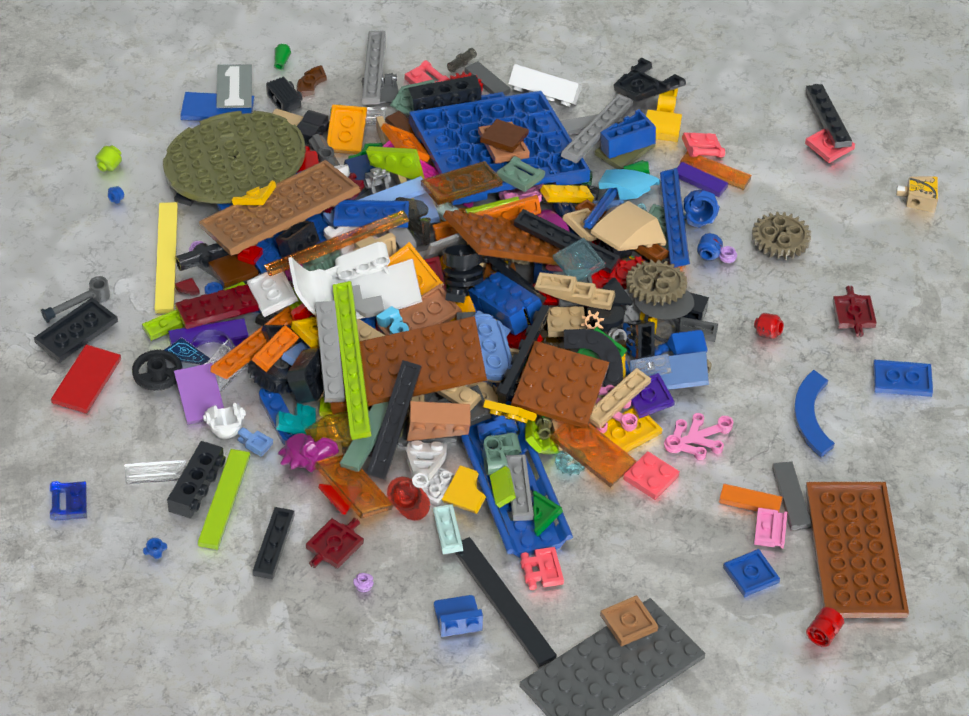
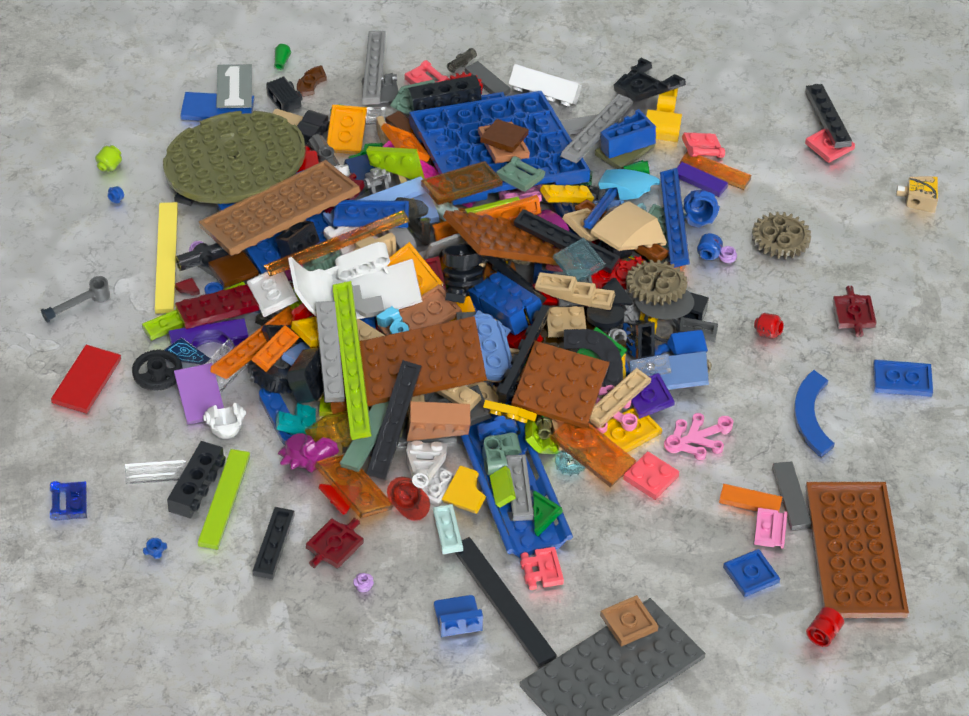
black plate [34,297,118,362] -> none
yellow tile [232,180,276,205] -> none
red tile [237,245,263,265] -> none
medium blue plate [237,427,273,457] -> none
light nougat gear [581,310,604,330] -> none

